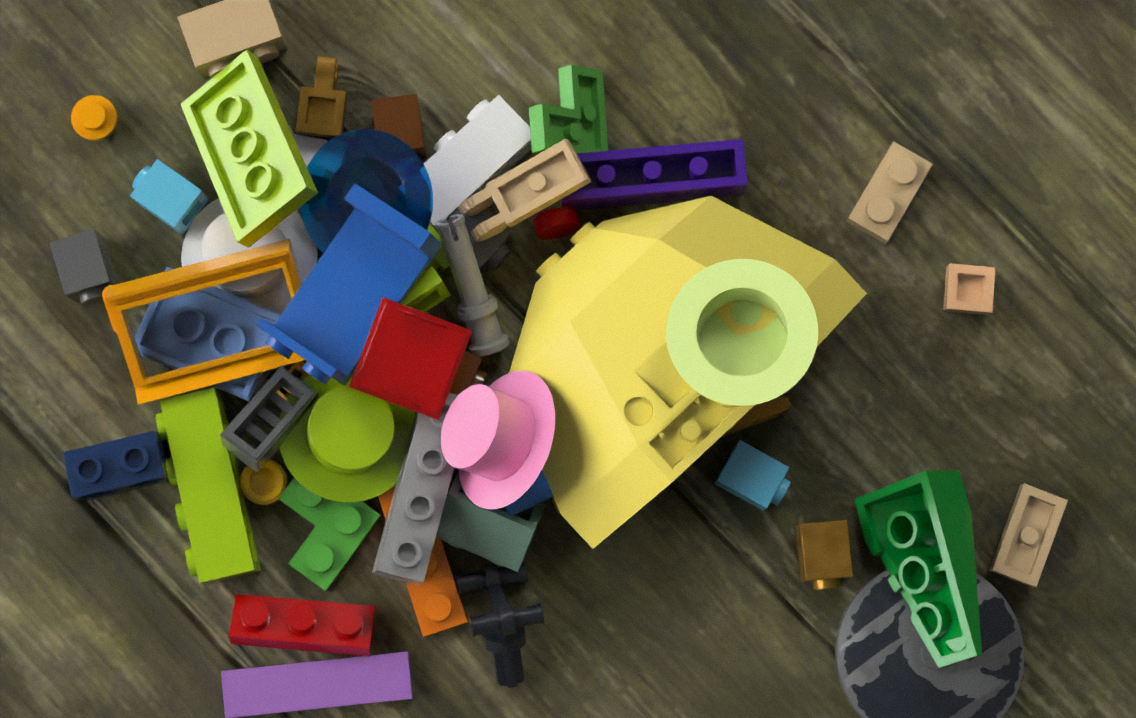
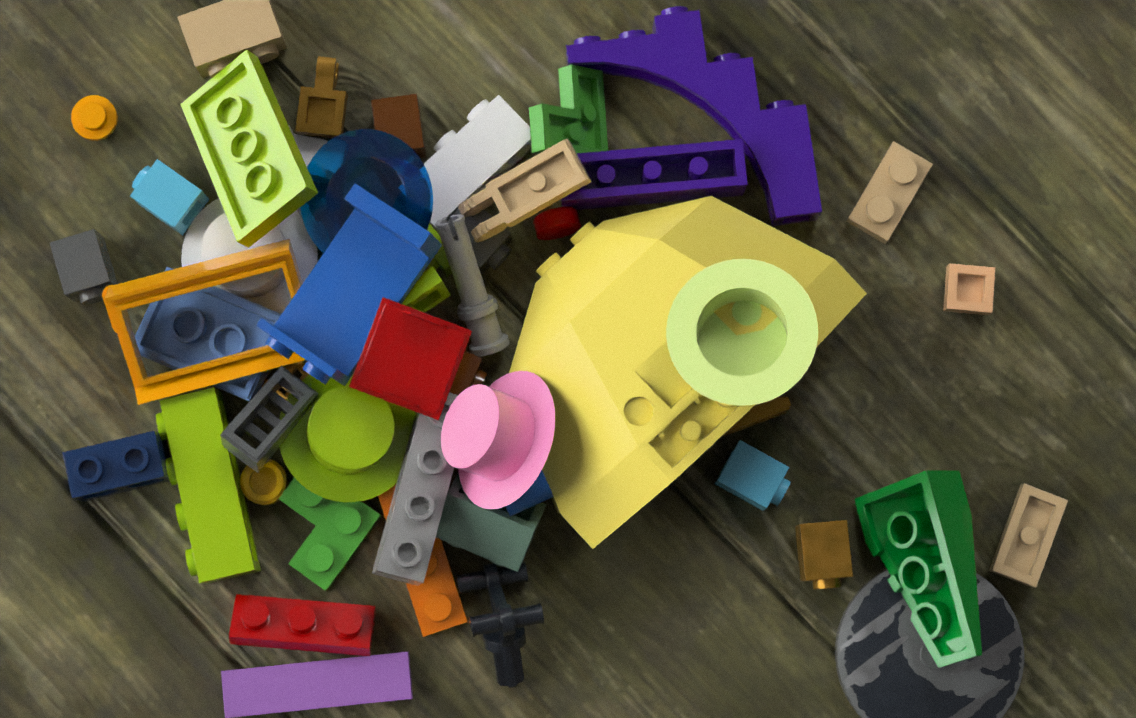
none -> dark purple arch [566,6,822,226]

